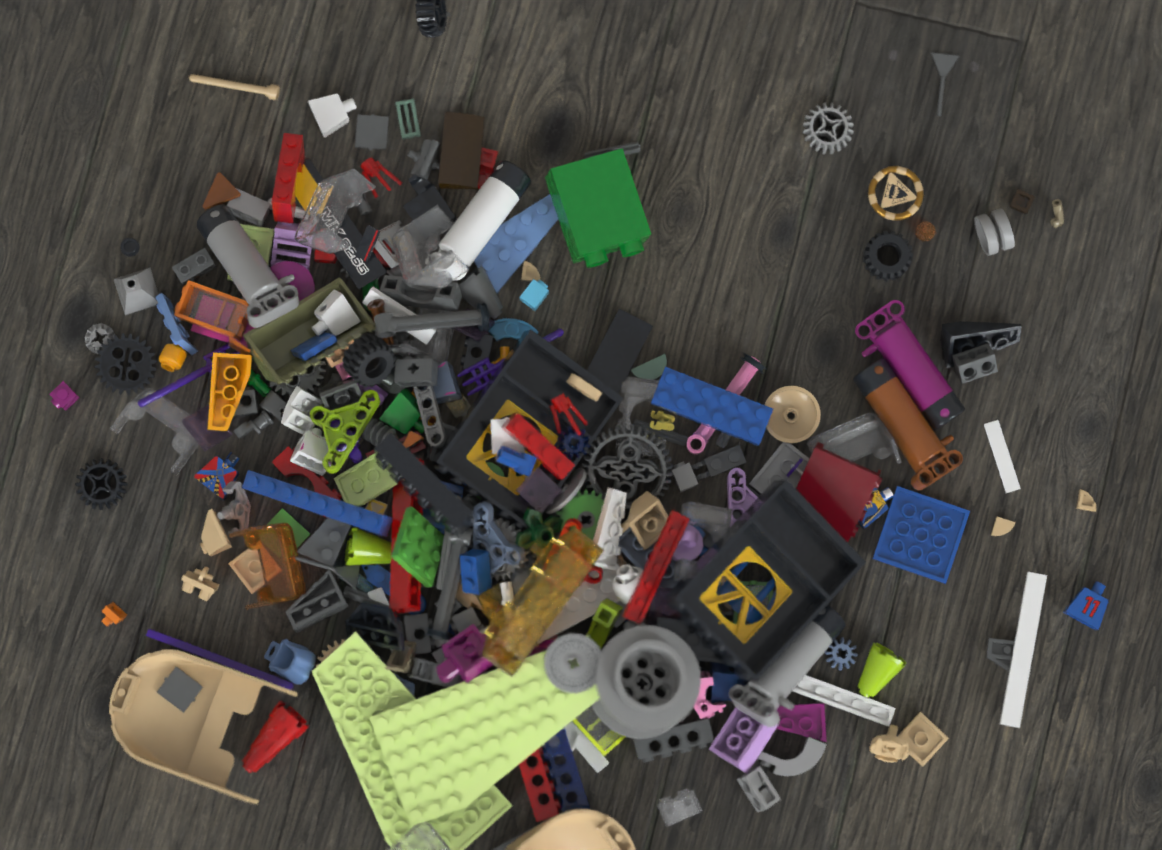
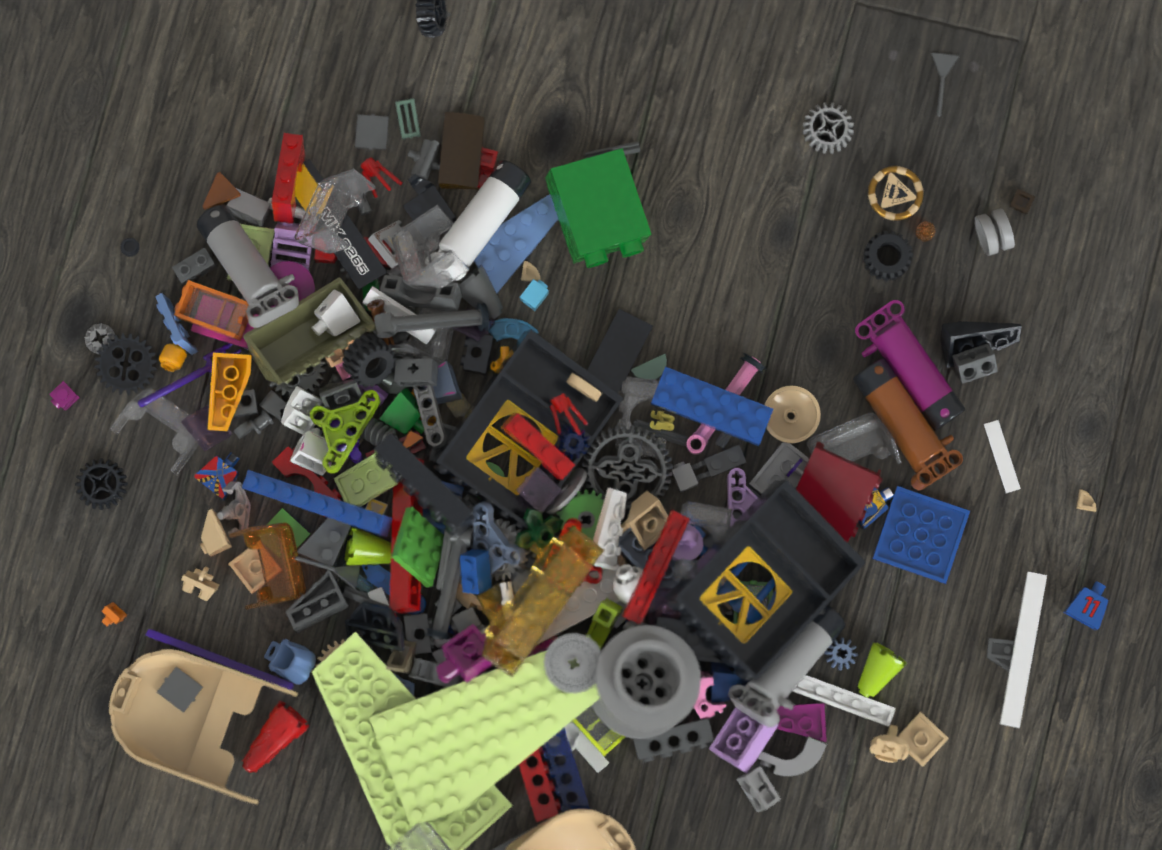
light grey slope [114,268,159,315] -> none
tan piece [189,74,280,100] -> none
orange sticker [228,336,251,355] -> none
green pin [247,369,272,398] -> none
blue tile [290,332,337,360] -> none
white torso [308,94,356,137] -> none
black sticker [355,225,380,262] -> none
dark purple piece [457,328,564,396] -> none
white piece [490,417,524,454] -> none
blue piece [496,446,537,477] -> none
clear brick [657,788,702,827] -> none
tan tile [991,517,1015,536] -> none
dark tan arm [1050,199,1064,228] -> none

